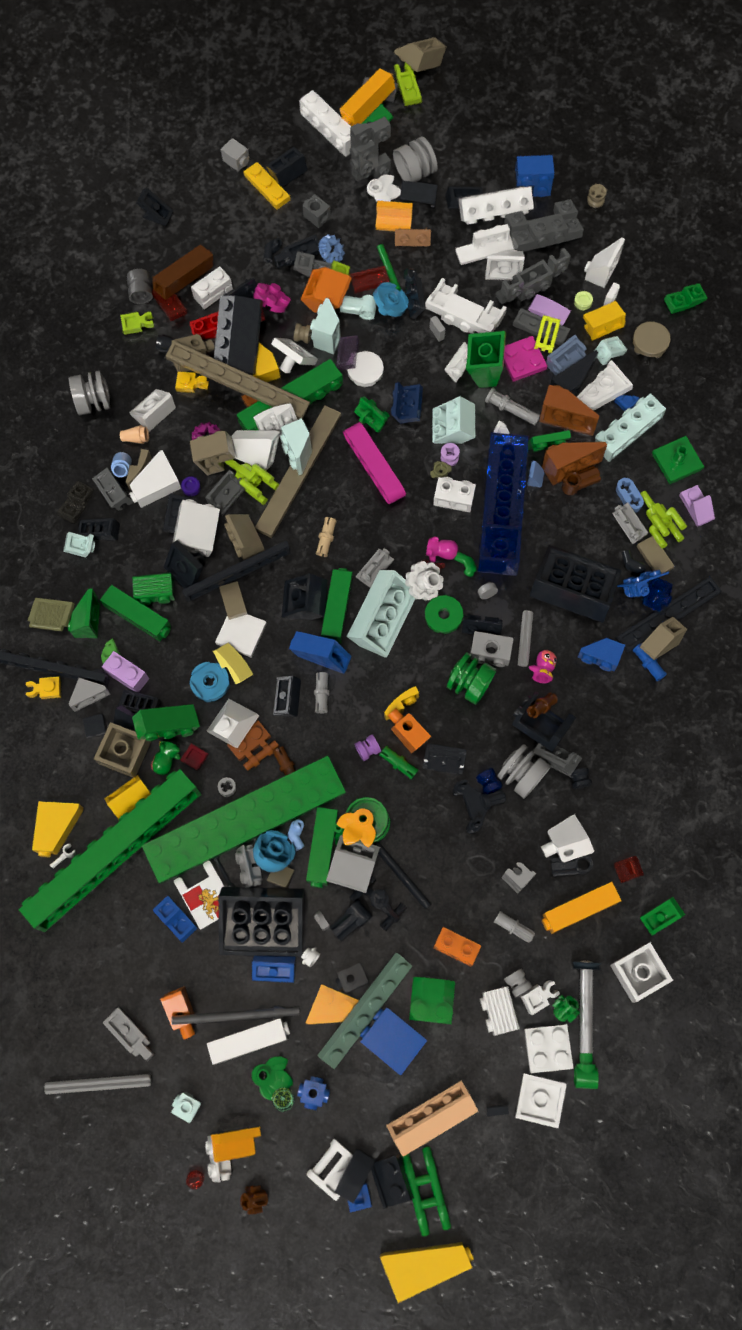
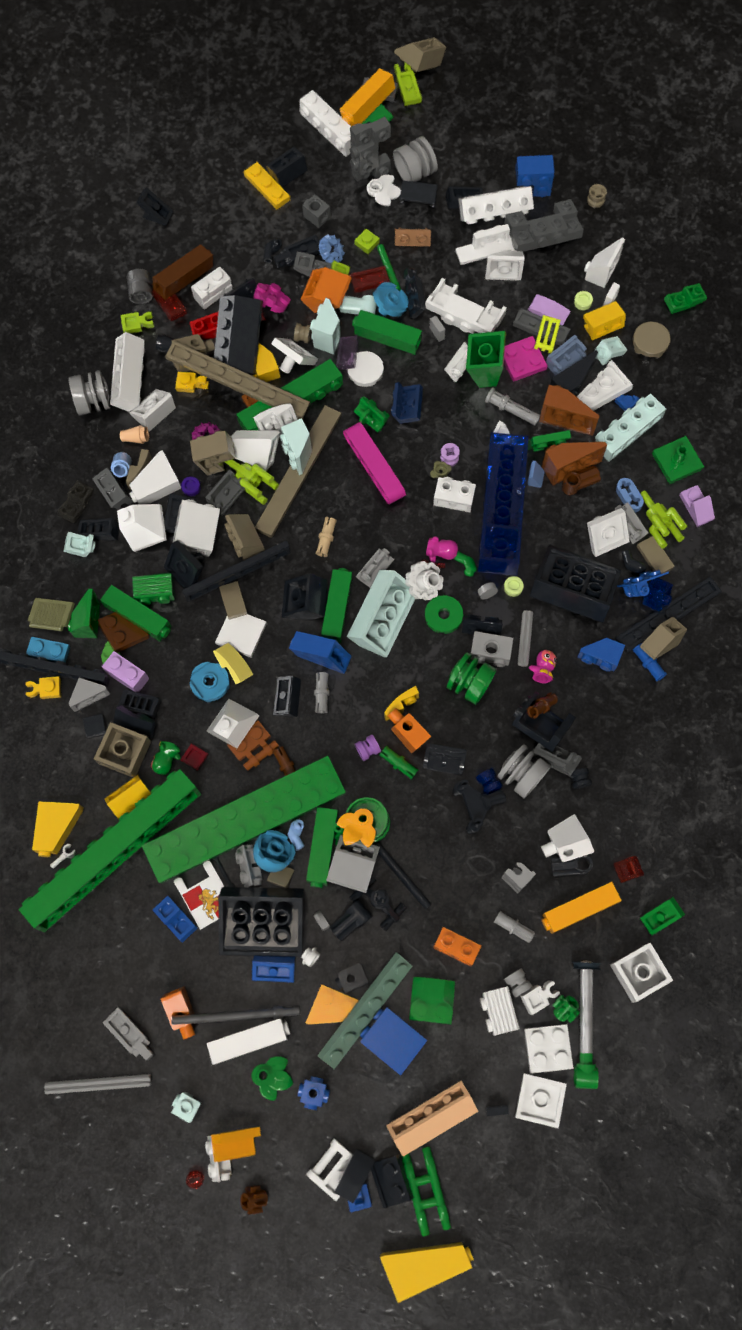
green brick [132,704,200,741] -> none
light grey bush [218,777,236,797] -> none
light grey brick [221,138,250,172] -> none
clear green tile [272,1088,294,1111] -> none
light orange panel [376,201,413,231] -> none
light aqua slope [433,396,475,444] -> none
dark grey bracket [496,248,571,304] -> none
none -> dark azure plate [26,637,70,663]
none -> reddish brown wing [97,612,149,653]
none -> white brick [110,332,145,412]
none -> white slope [117,504,166,552]
none -> green brick [352,310,422,355]
none -> lime plate [355,229,380,254]
none -> yellowish green tile [504,576,524,597]
none -> white tile [587,508,630,557]

